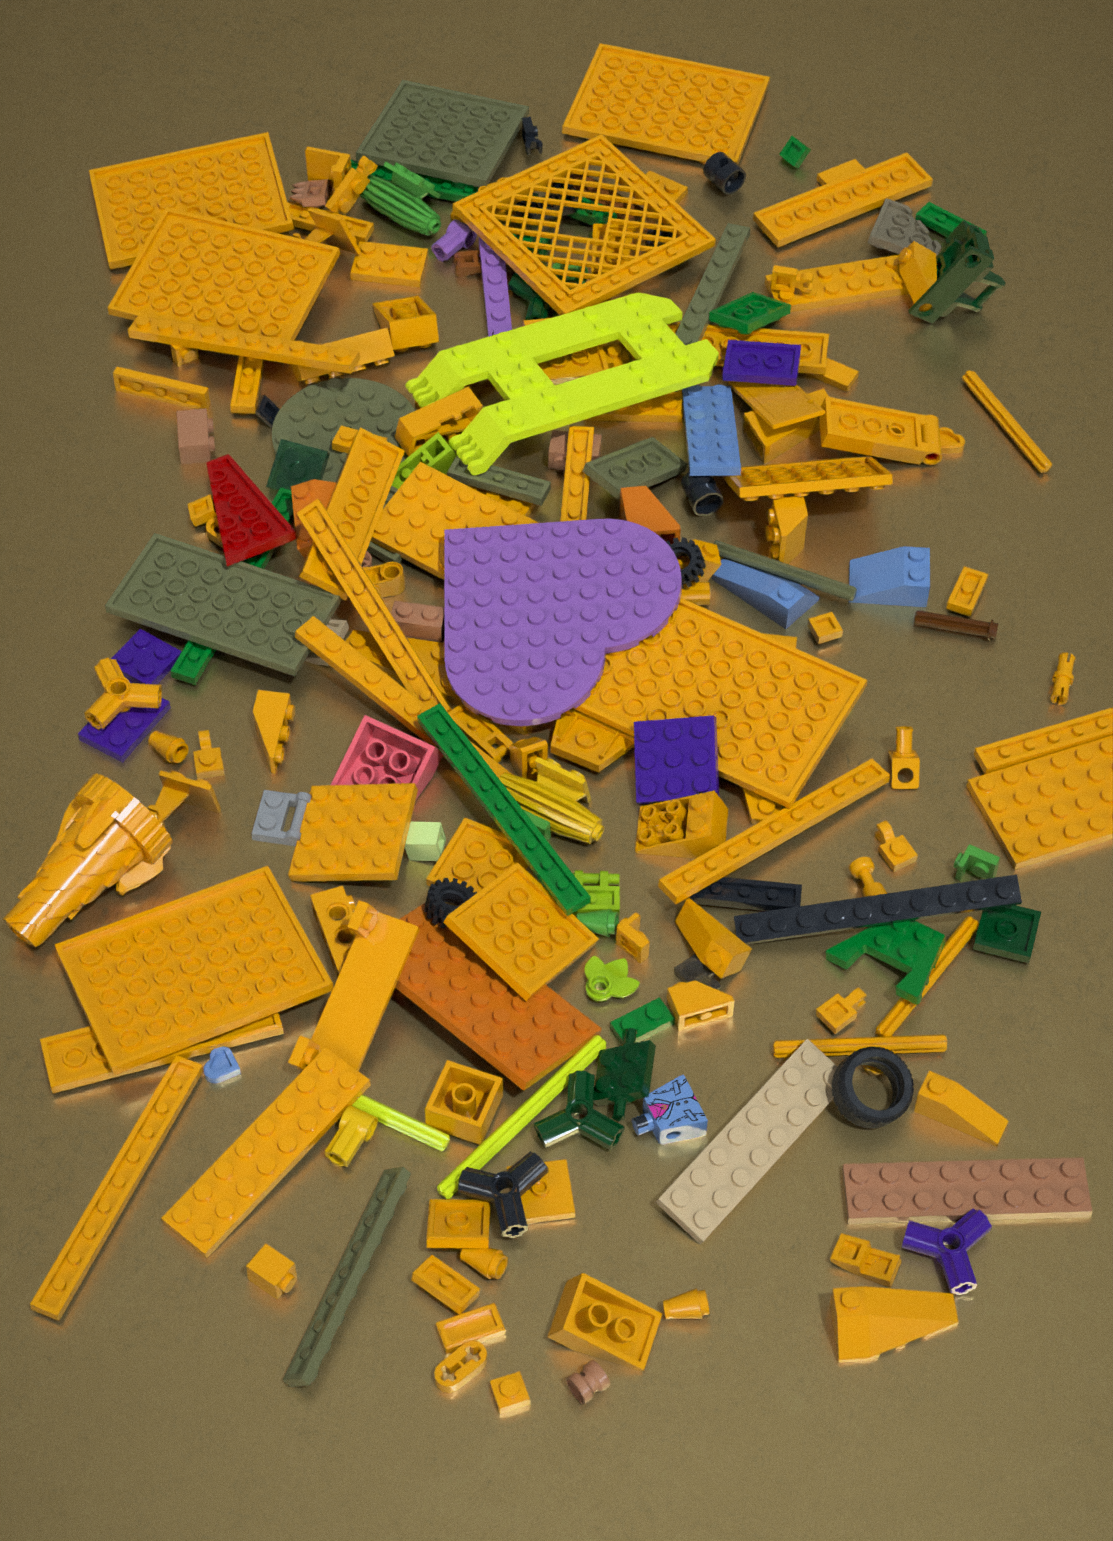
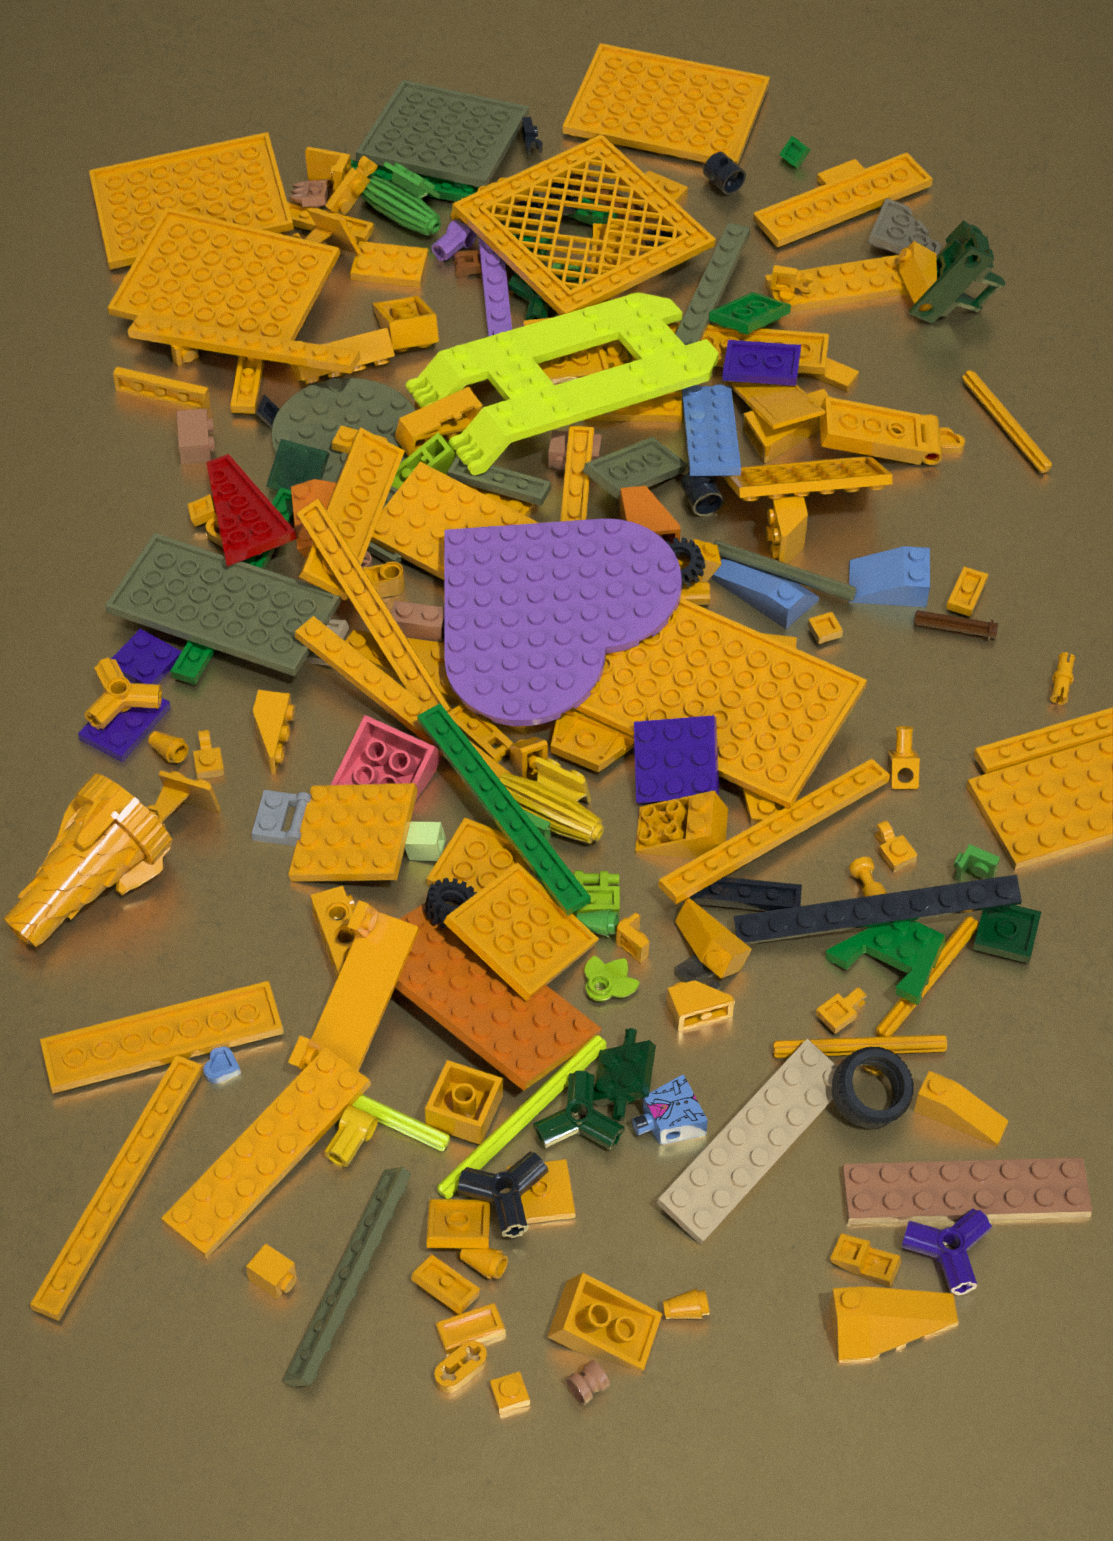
light orange plate [54,866,333,1075] -> none
green plate [610,997,675,1045] -> none
green plate [915,202,987,237] -> none

